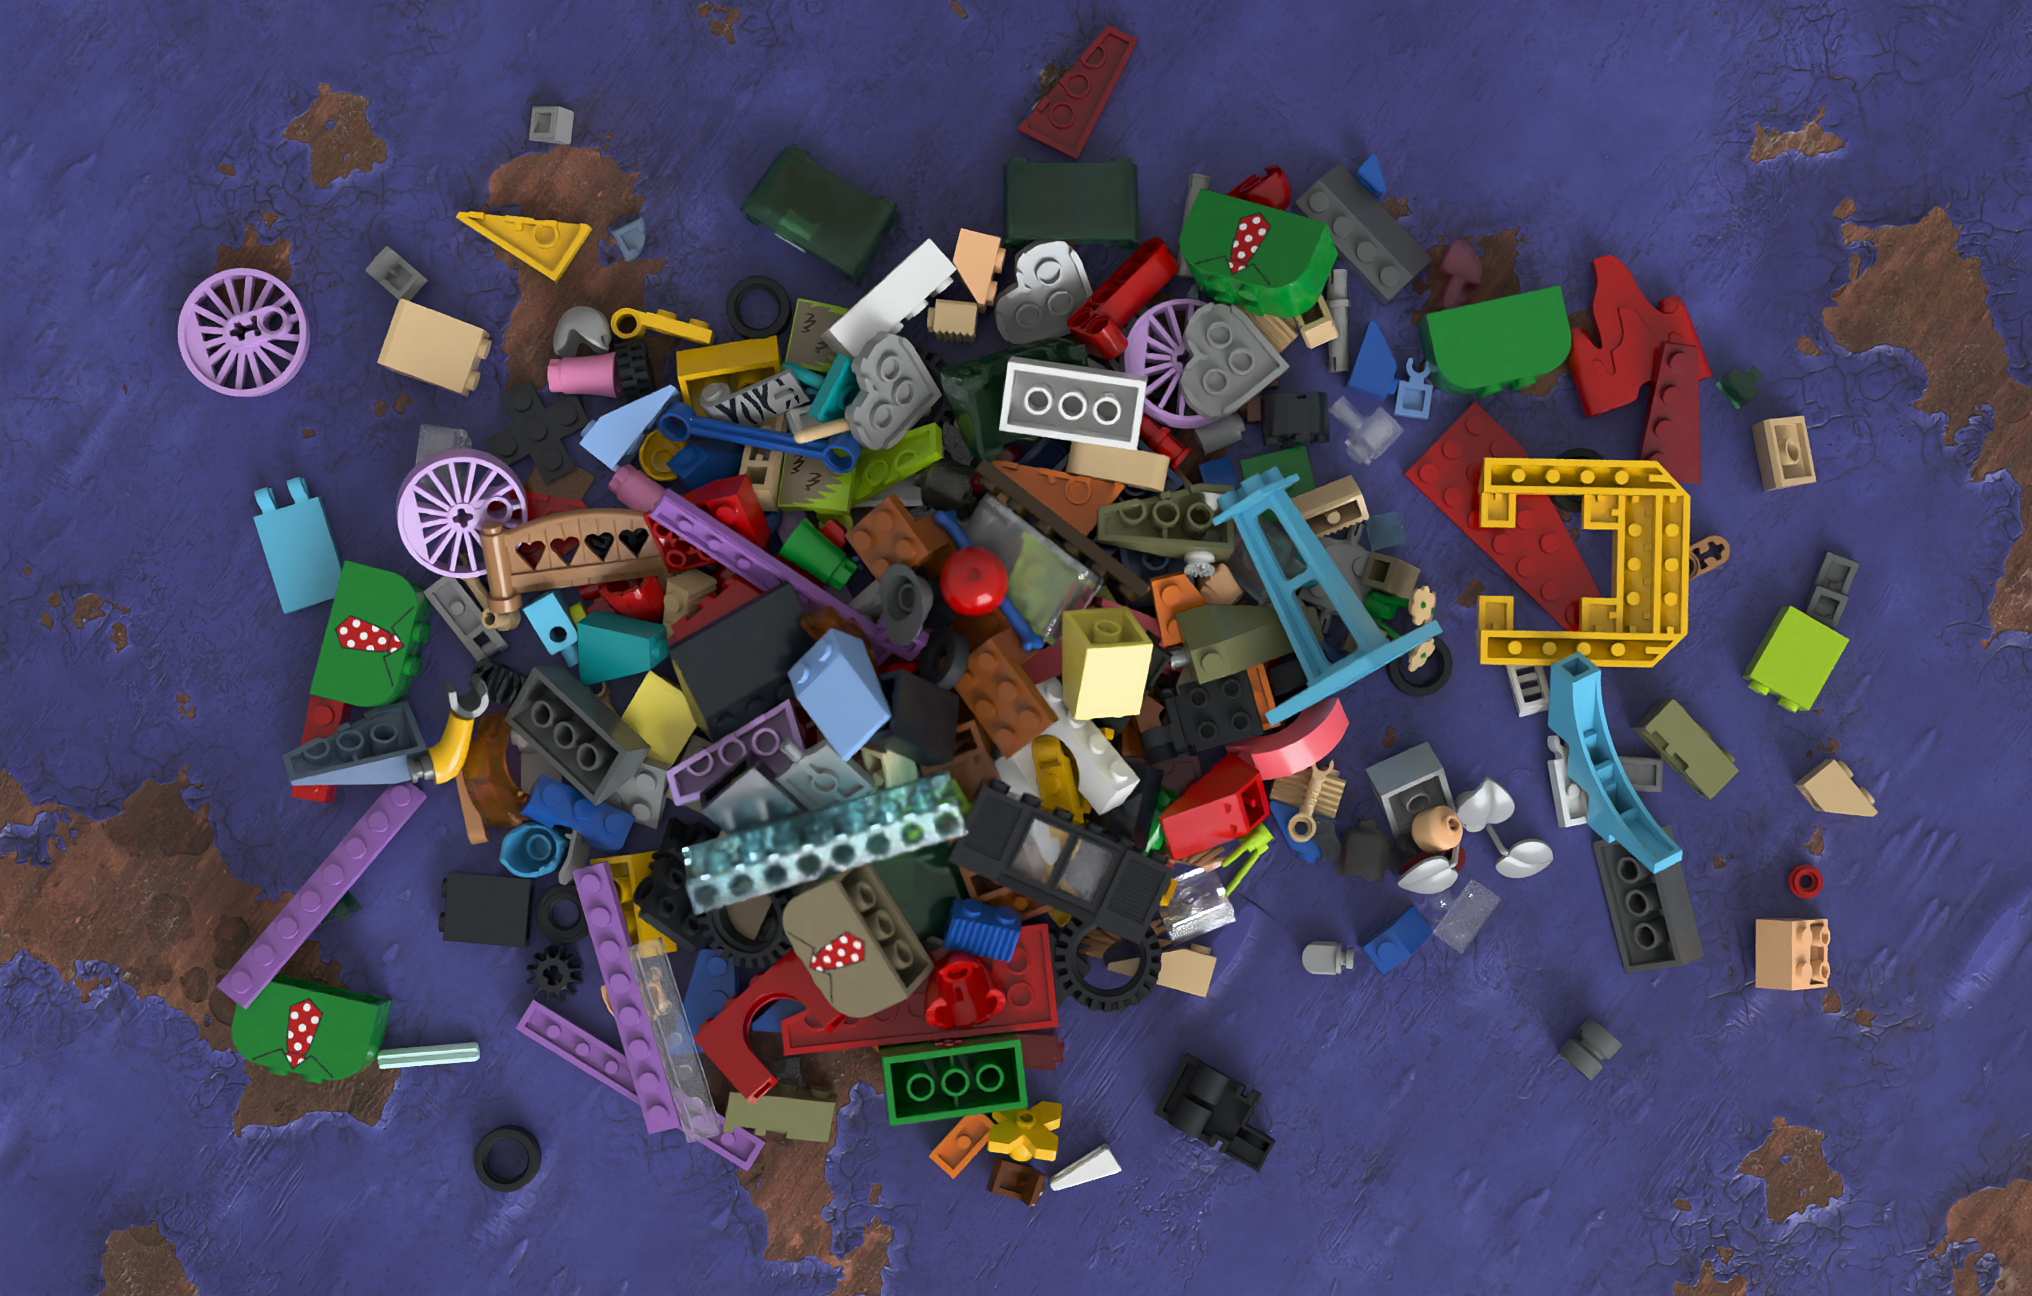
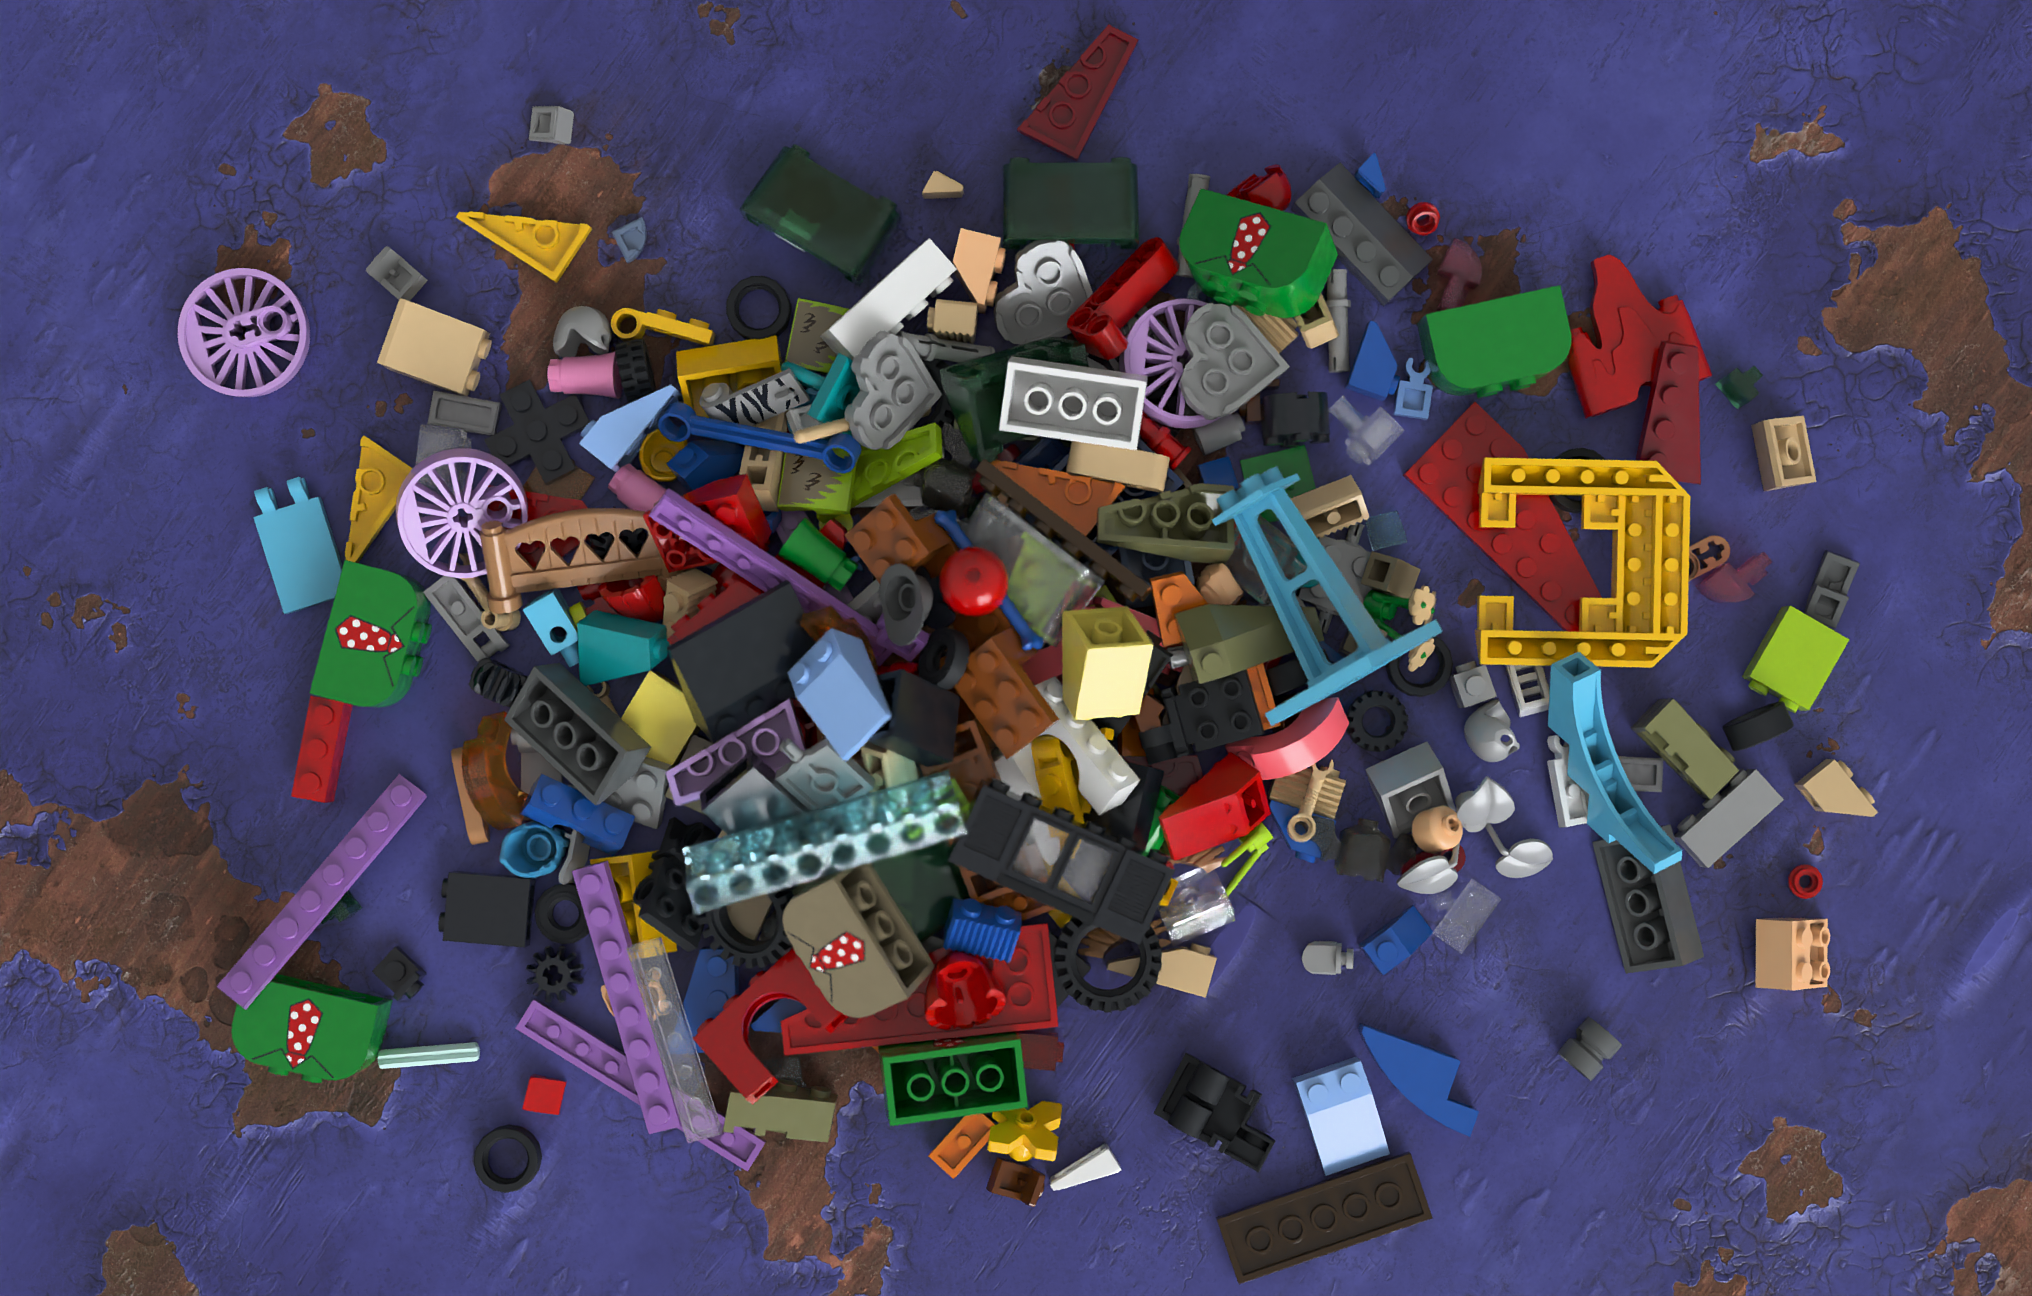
sand blue wedge [282,700,428,786] -> none
piece [407,673,489,785] -> none
white bush [1184,551,1215,578] -> none
none -> yellow wing [345,435,413,563]
none -> black bracket [372,946,427,1001]
none -> flat silver tile [427,391,502,436]
none -> red slope [522,1074,567,1115]
none -> light grey pin [896,331,995,368]
none -> tan slope [922,170,964,199]
none -> dark brown plate [1216,1151,1433,1284]
none -> light blue slope [1292,1057,1390,1176]
none -> black tyre [1346,691,1408,752]
none -> blue slope [1358,1023,1479,1137]
none -> red plate [1406,202,1440,236]
none -> light grey brick [1449,660,1497,708]
none -> light grey helmet [1464,699,1520,762]
none -> light grey brick [1674,768,1784,868]
none -> clear pink brick [1695,552,1772,604]
none -> black tyre [1723,701,1794,751]

